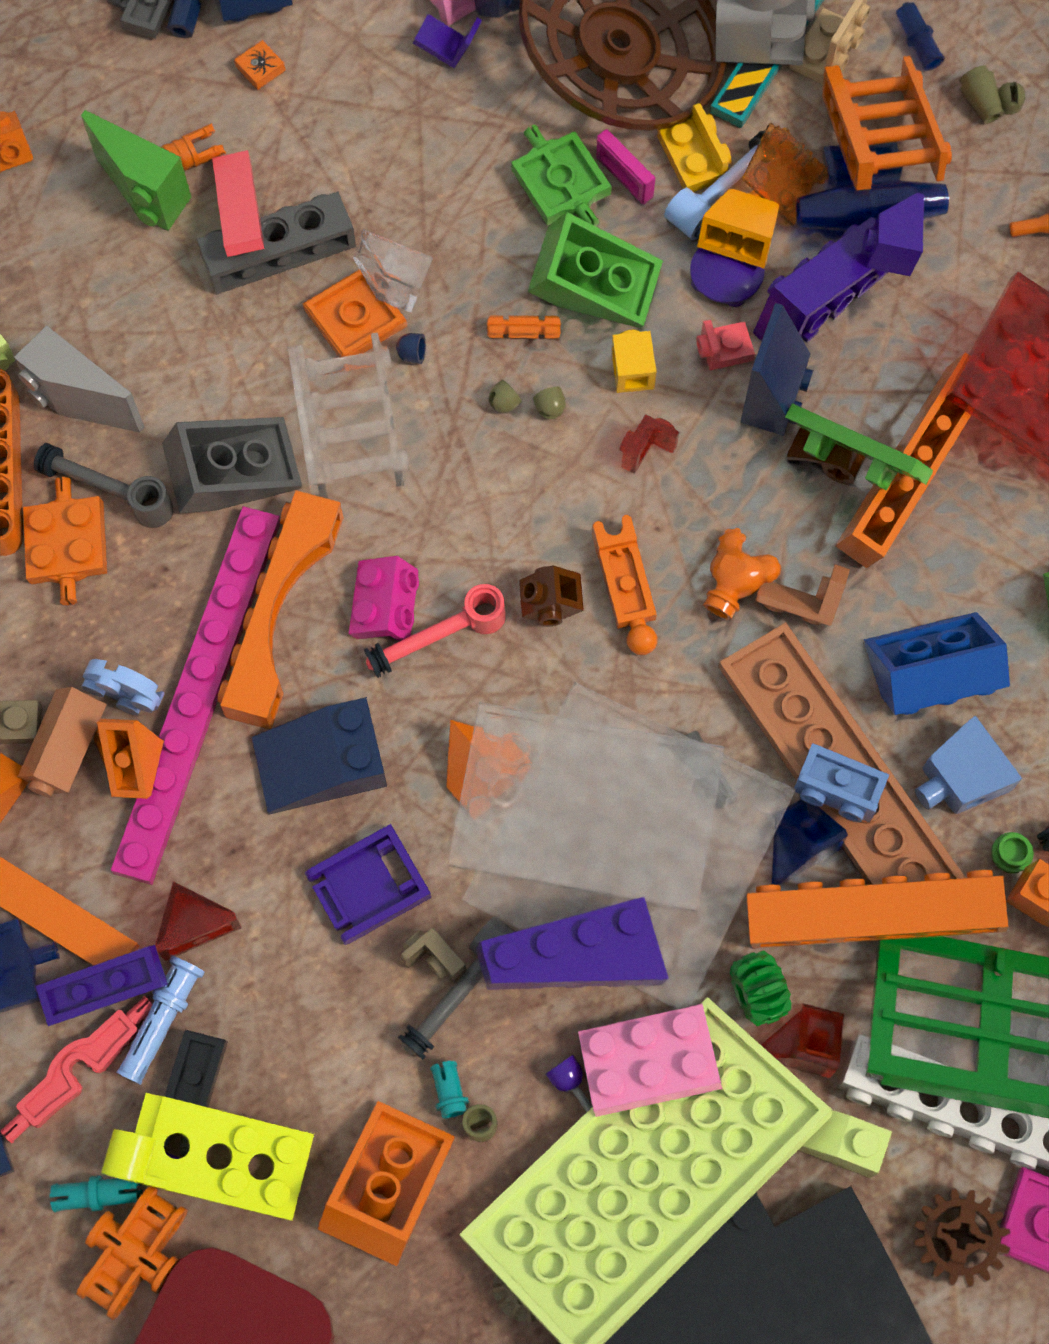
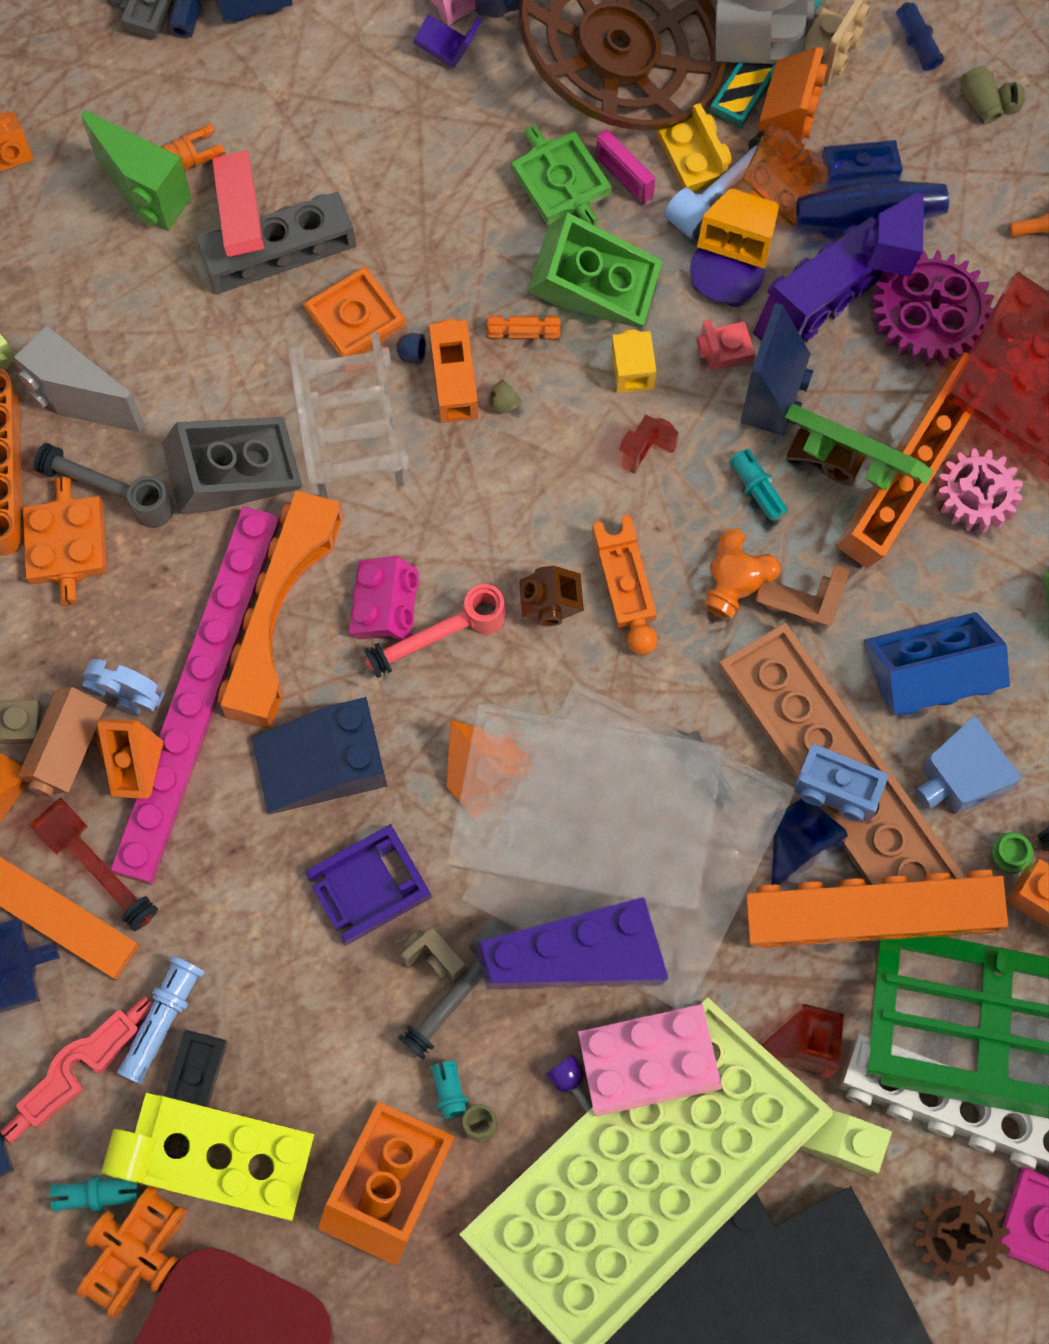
dark purple plate [36,945,168,1026] -> none
clear red slope [155,881,242,961] -> none
orange tile [234,40,286,90] -> none
clear slope [353,229,433,313] -> none
olive hinge [533,387,566,419] -> none
green gear [730,950,792,1026] -> none
orange fence [822,56,952,193] -> none
none -> clear red piece [29,797,158,932]
none -> orange brick [429,319,478,423]
none -> teal axle [729,449,788,521]
none -> orange slope [757,47,827,152]
none -> magenta gear [870,250,996,367]
none -> bright pink gear [936,448,1023,533]

